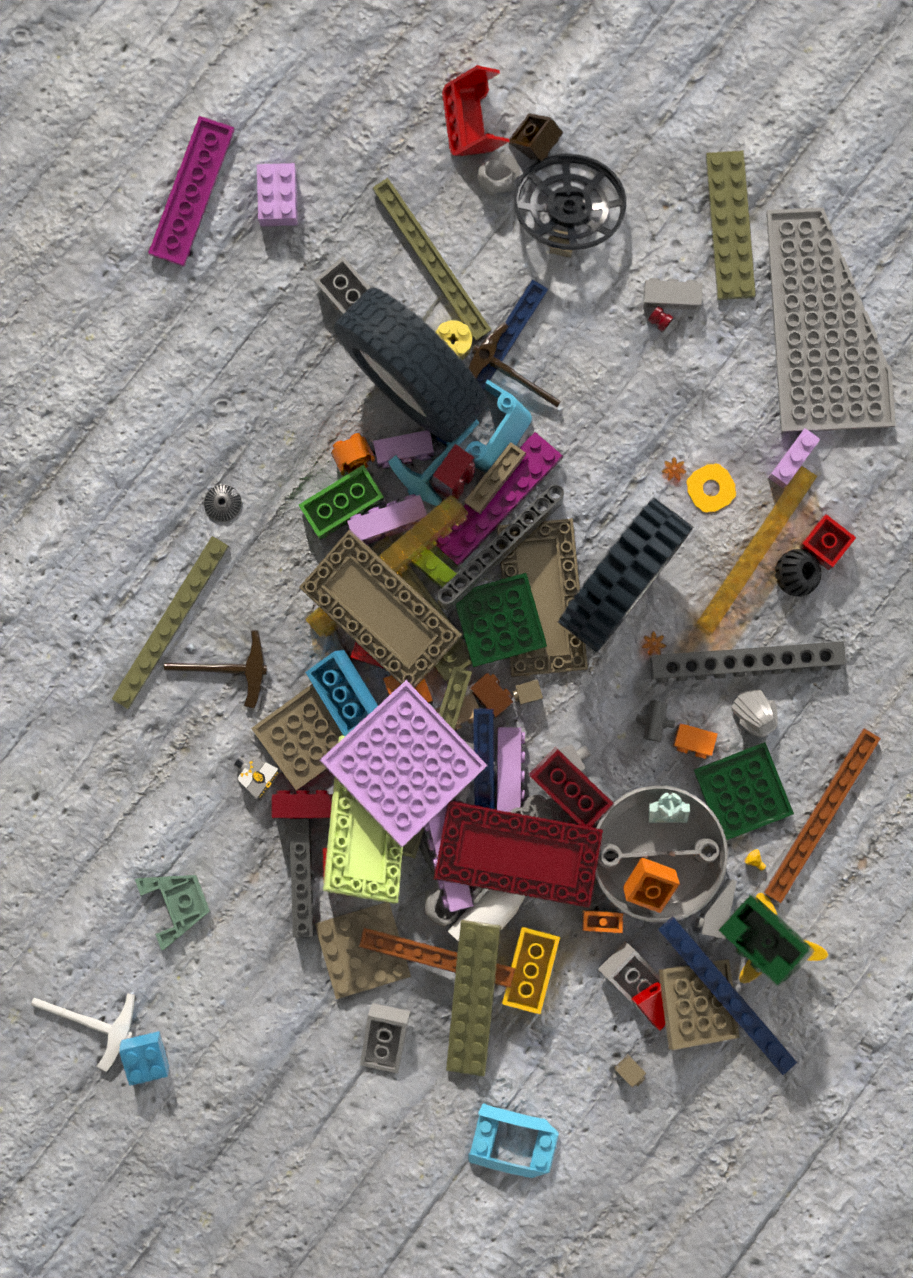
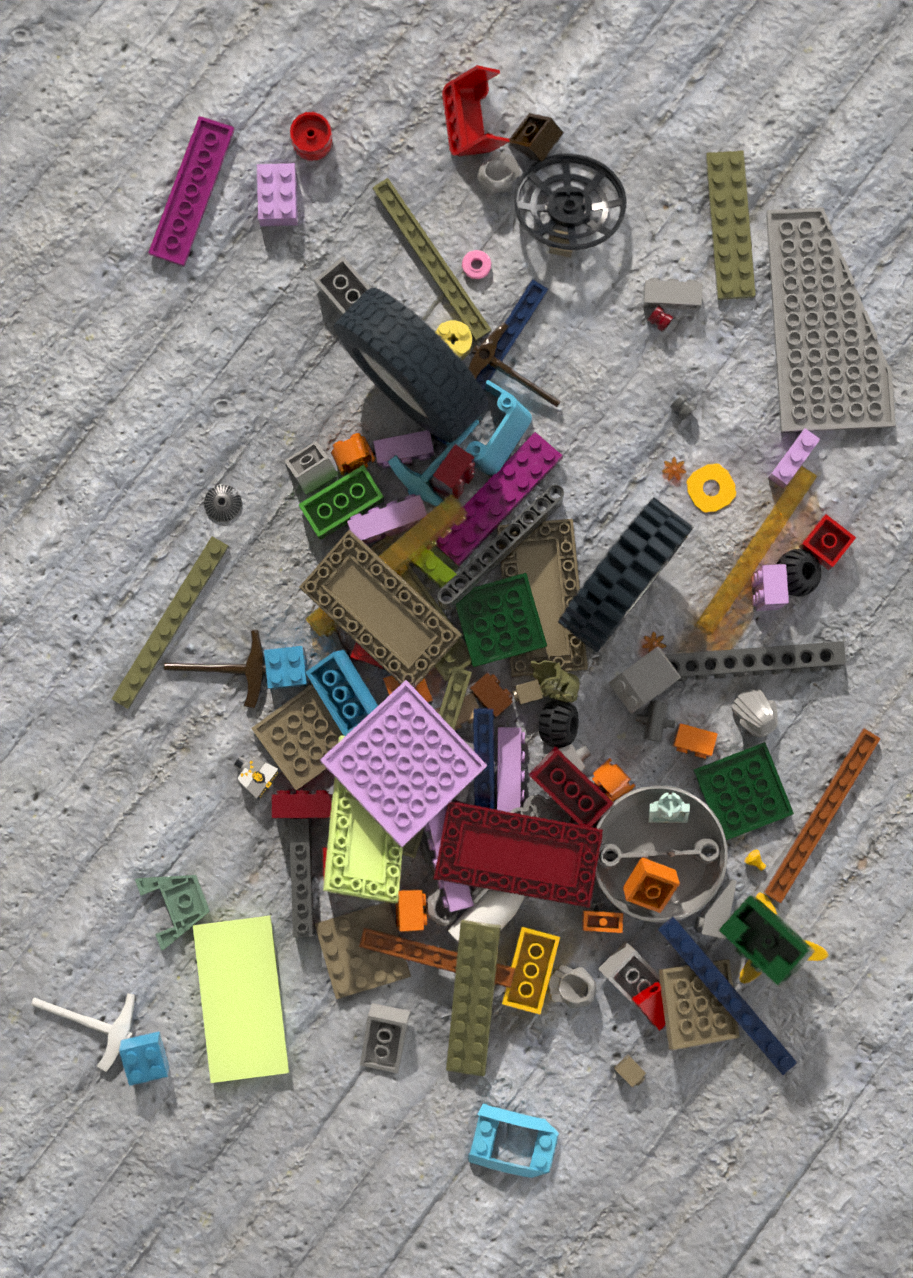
dark tan plate [464,442,526,514] -> none
none -> yellowish green tile [193,915,289,1083]
none -> dark azure brick [264,646,308,690]
none -> light grey slope [285,441,338,494]
none -> red wheel [290,112,333,161]
none -> orange brick [395,889,427,931]
none -> bright pink piece [462,250,491,279]
none -> olive helmet [531,660,580,703]
none -> black wheel [538,700,579,748]
none -> light grey hair [548,965,596,1009]
none -> orange brick [592,757,636,802]
none -> light grey slope [608,646,681,713]
none -> dark grey wheel [670,394,697,421]
none -> lavender brick [751,564,789,611]

